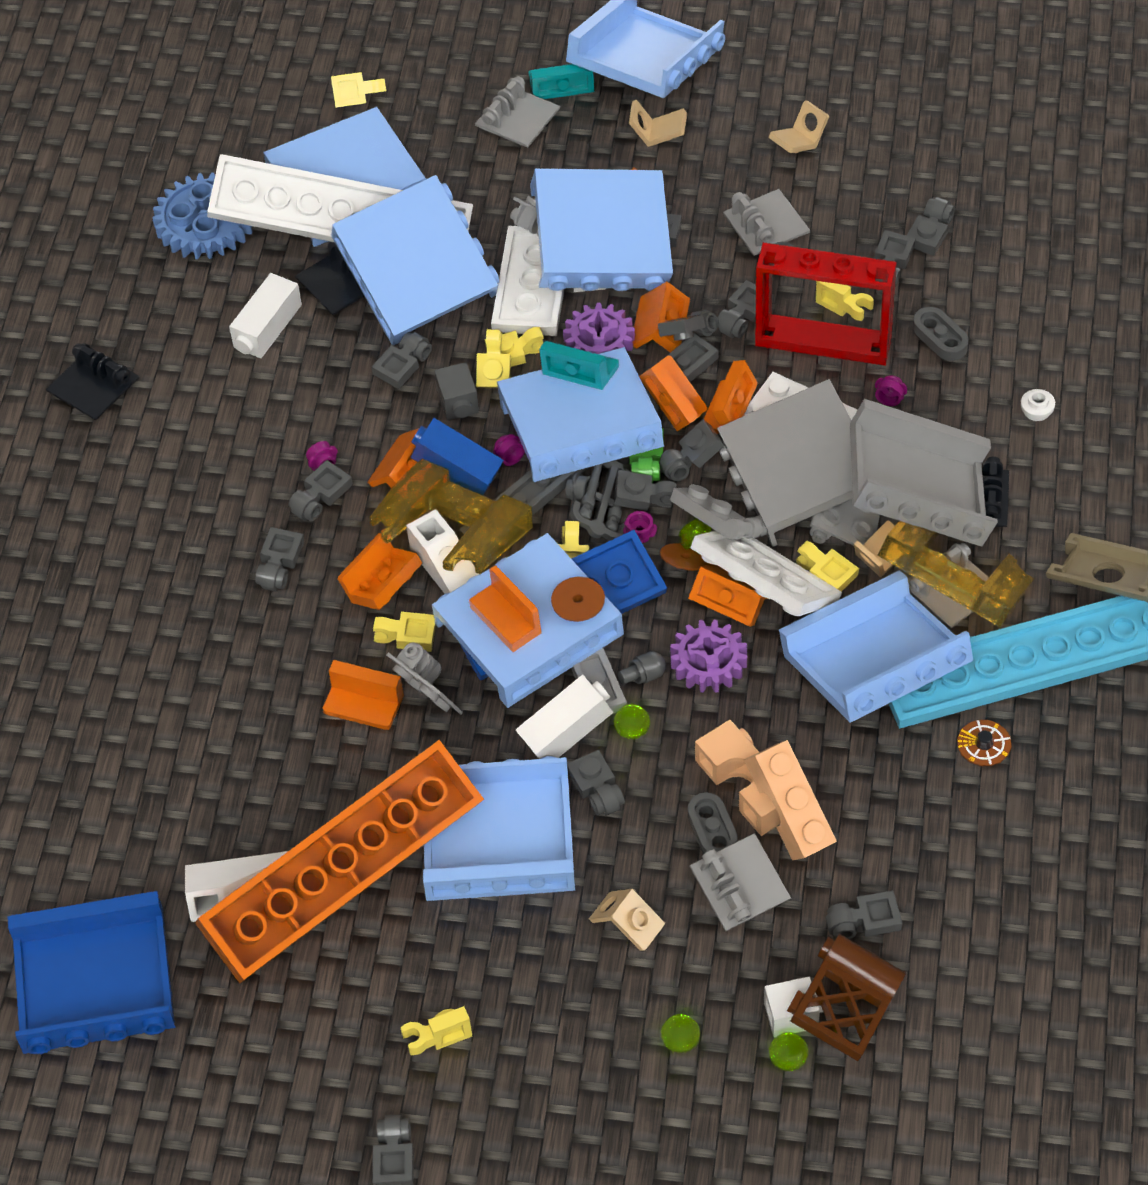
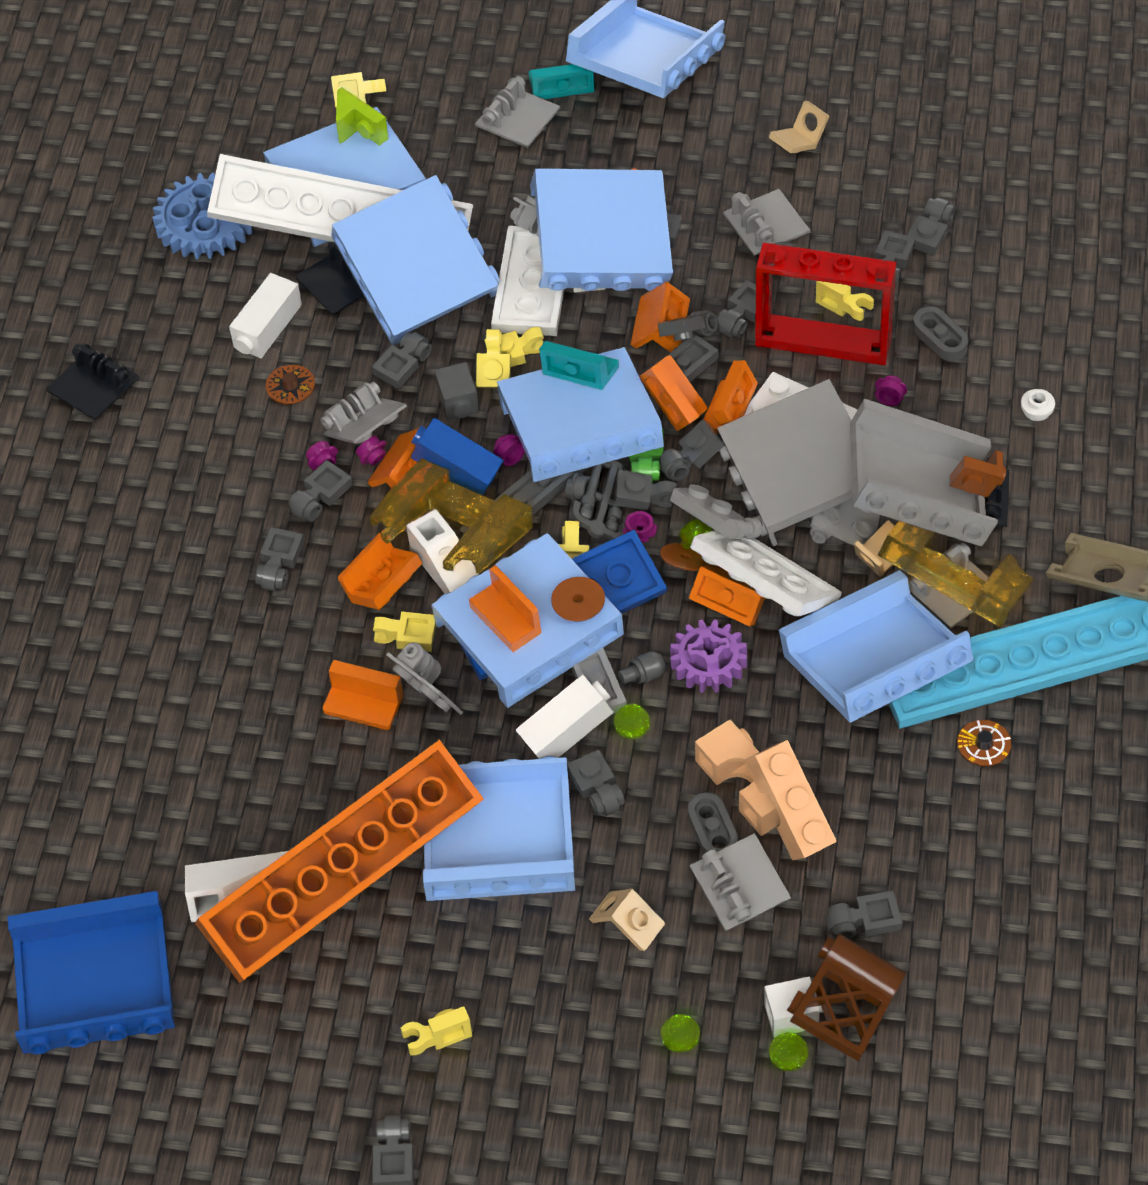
medium lavender gear [563,303,635,354] -> none
tan bracket [629,100,687,147] -> none
light yellow plate [796,541,859,592] -> none
none -> piece [266,365,315,404]
none -> light grey hinge [320,381,407,444]
none -> lime slope [336,87,389,146]
none -> magenta plate [355,435,387,466]
none -> dark orange bracket [949,450,1006,497]

